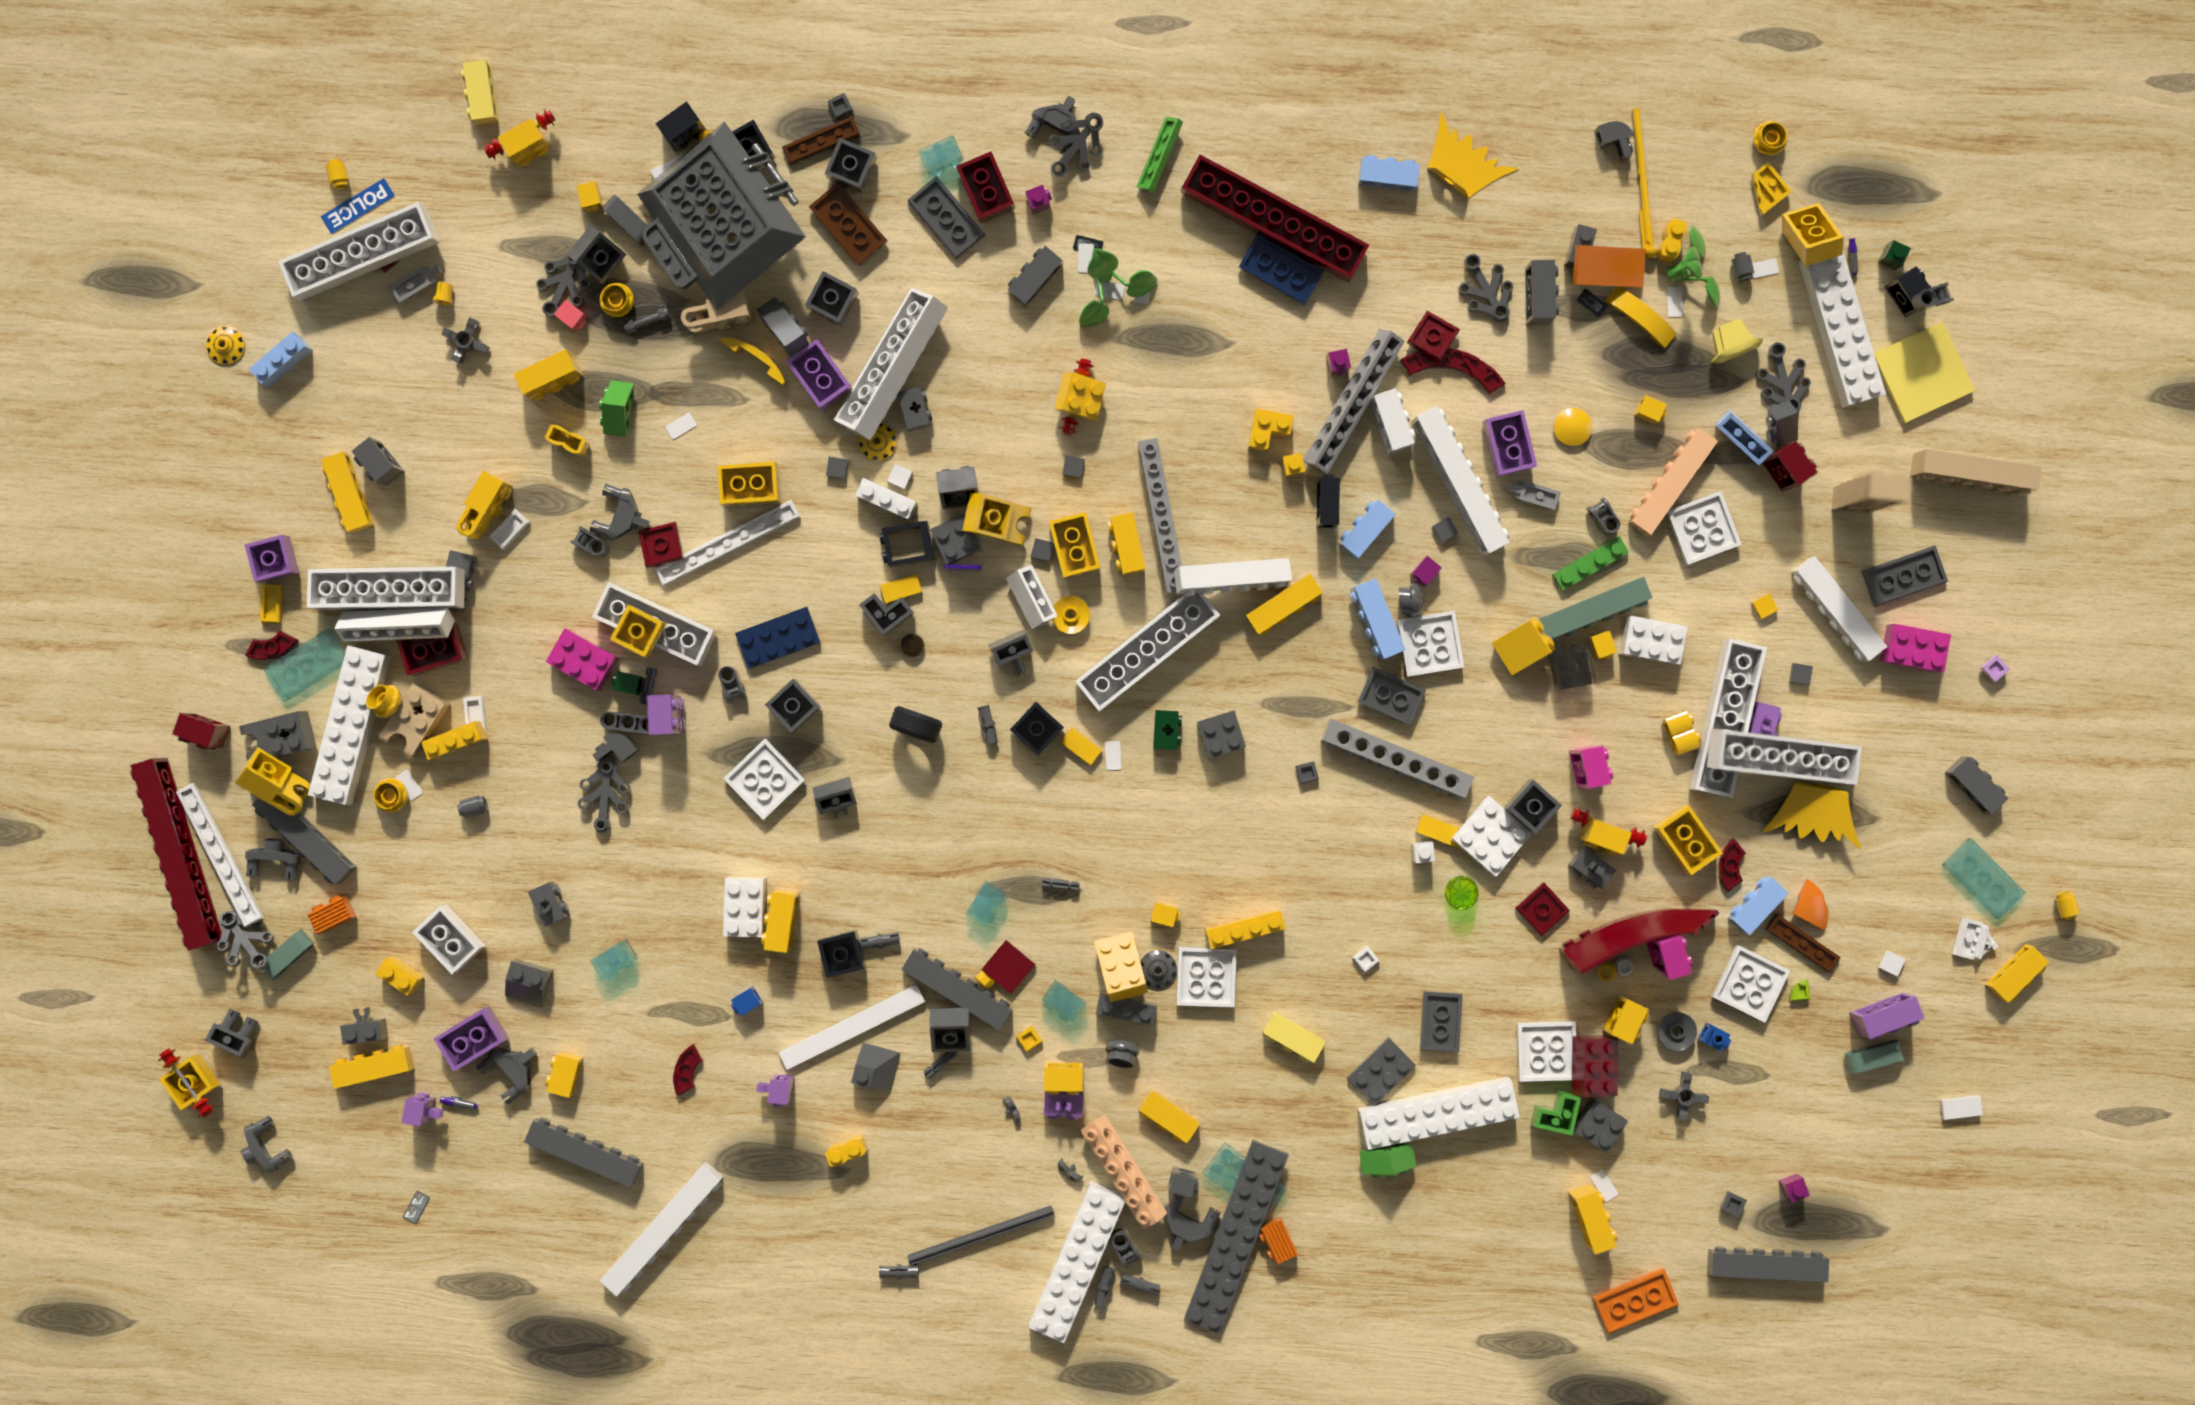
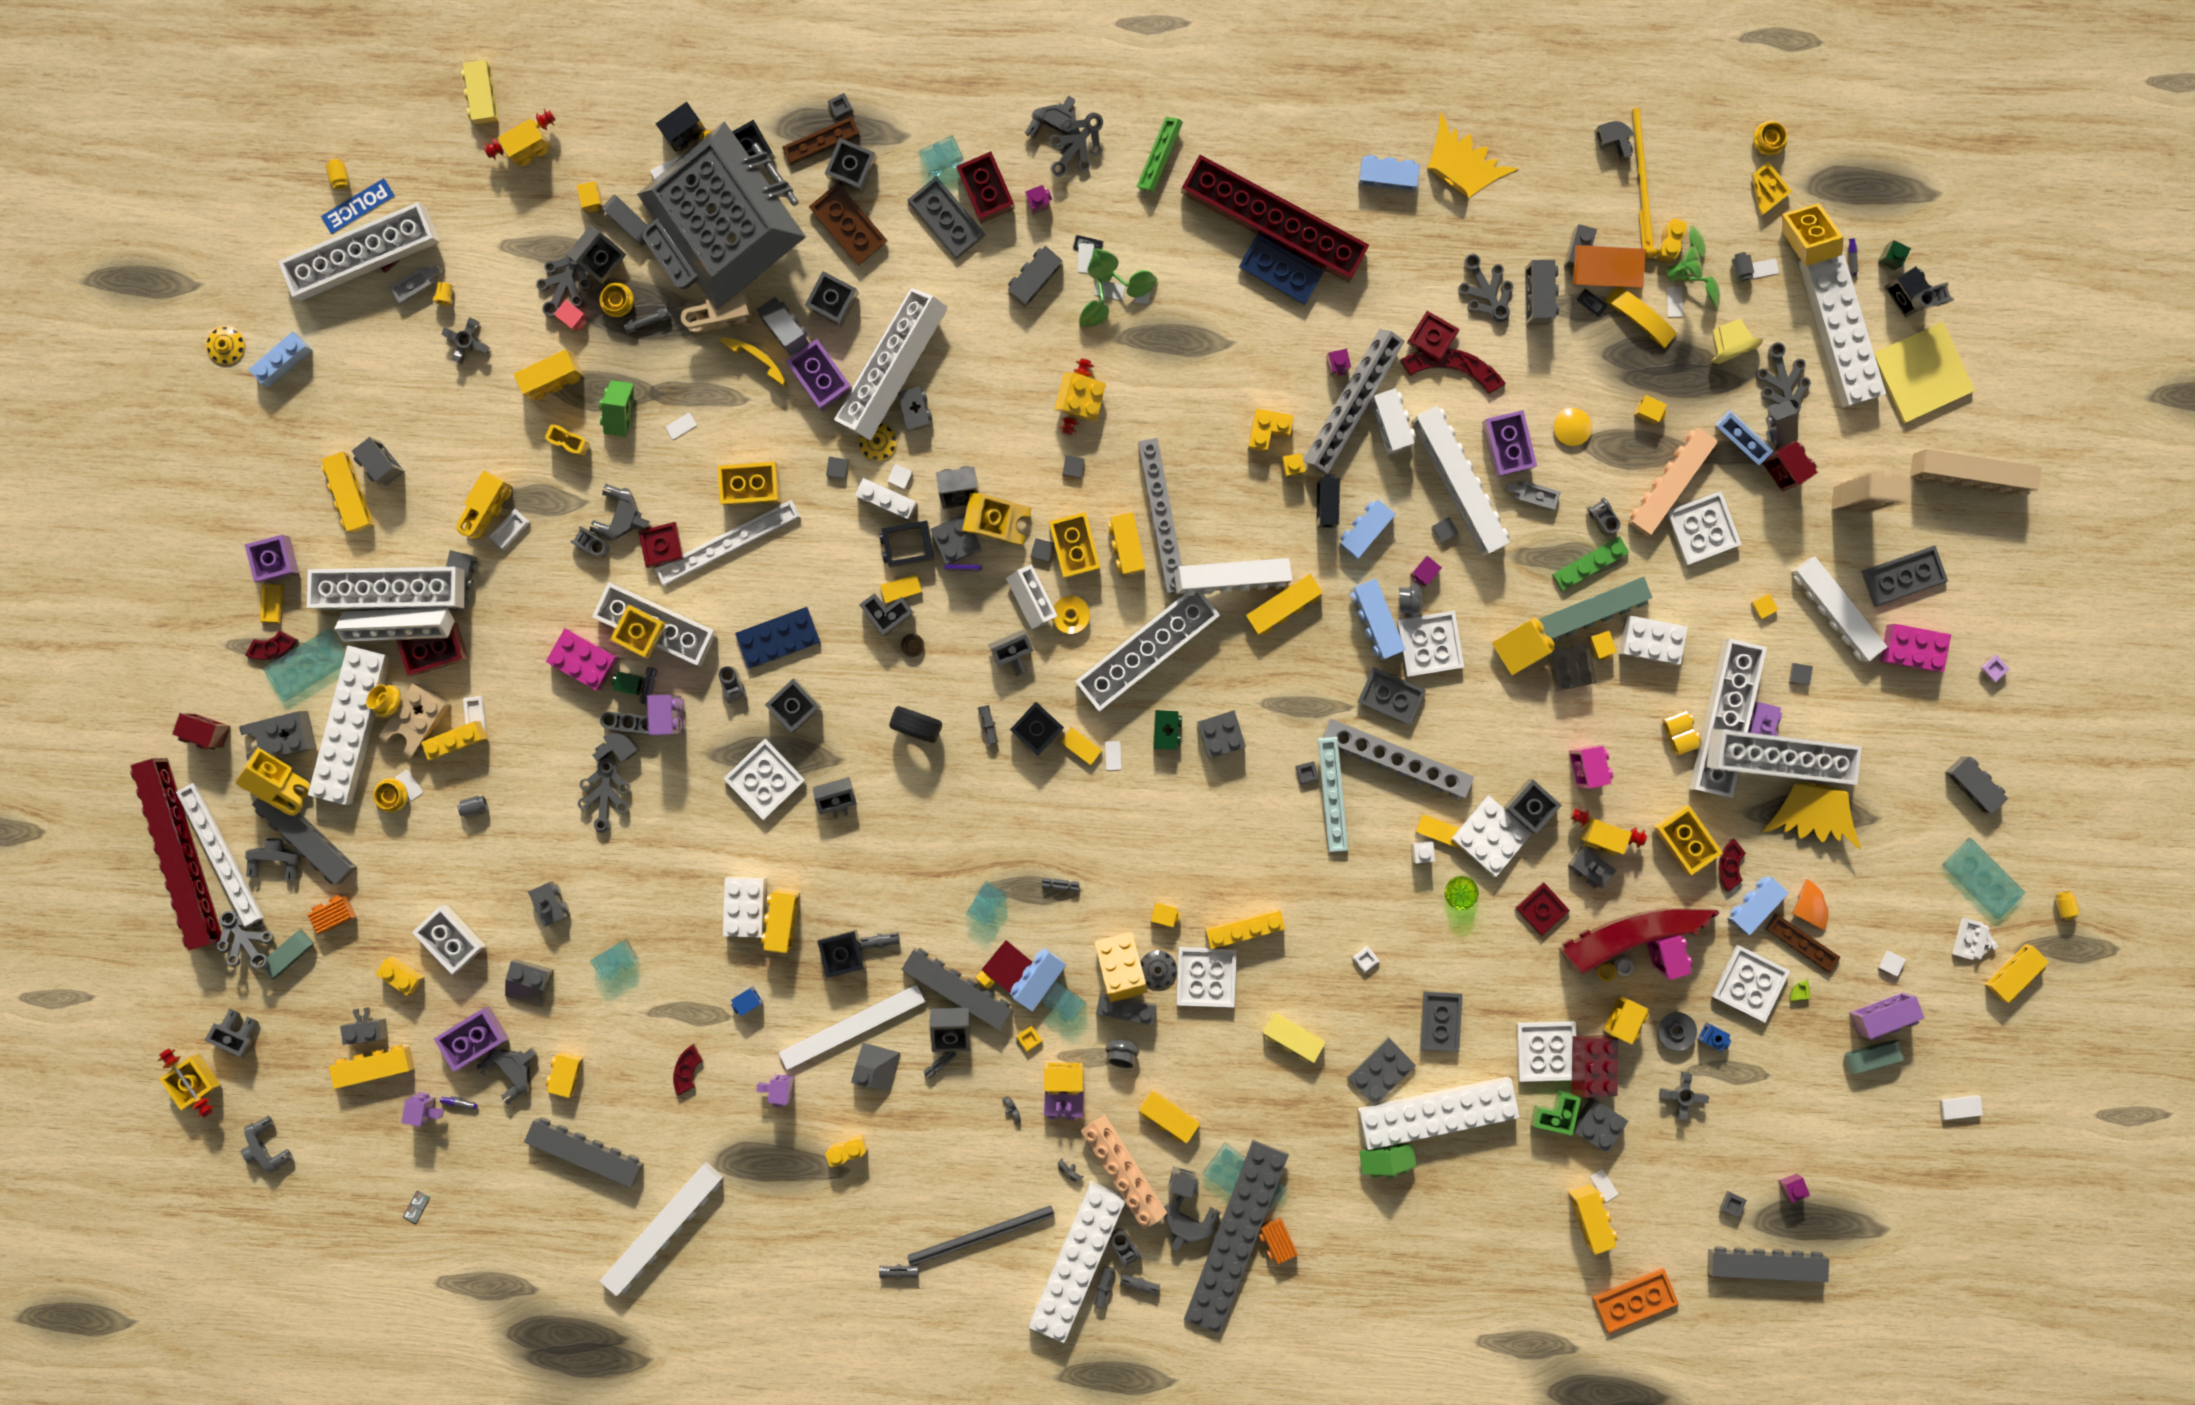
none -> light blue brick [1010,947,1066,1011]
none -> light aqua tile [1318,737,1348,853]

